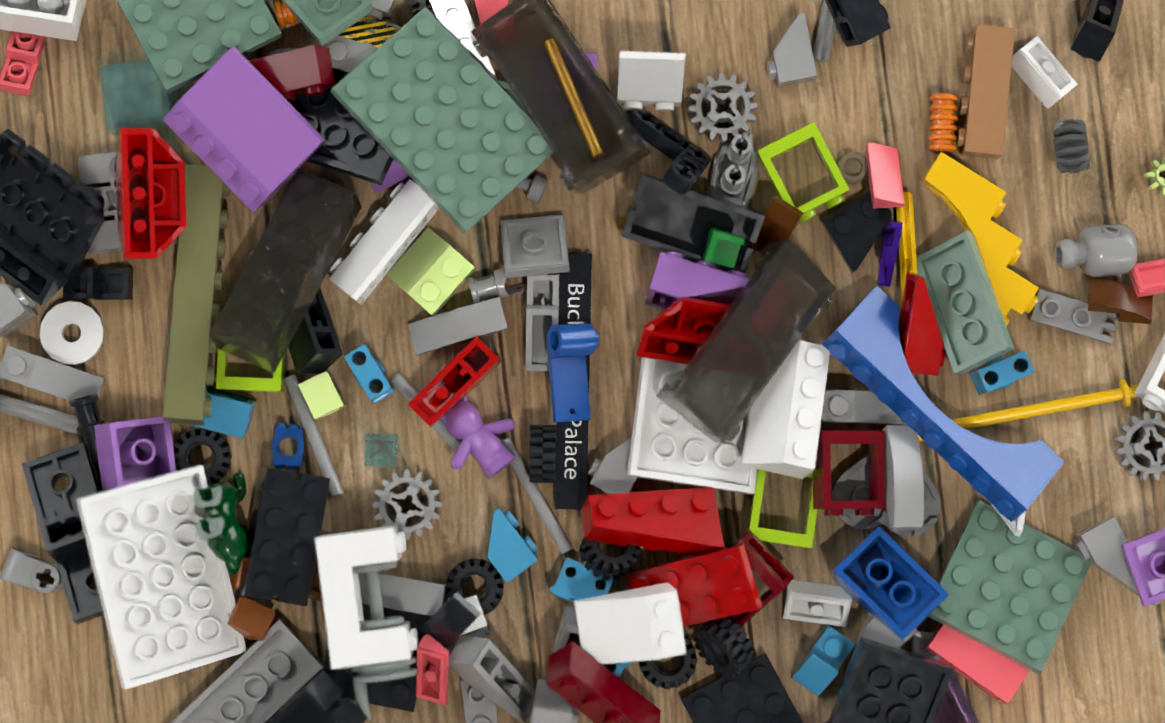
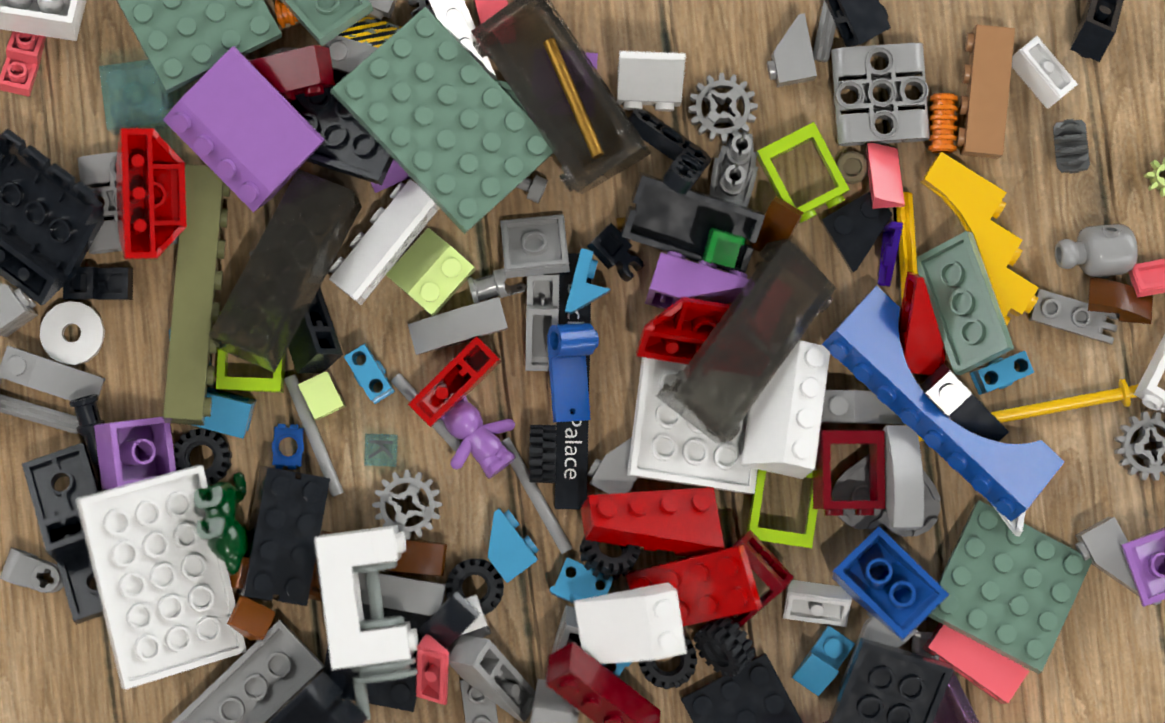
none -> reddish brown slope [387,539,447,576]
none -> dark azure slope [565,248,611,314]
none -> black plate [587,223,645,282]
none -> light grey connector [831,43,930,146]
none -> black slope [920,363,1009,442]

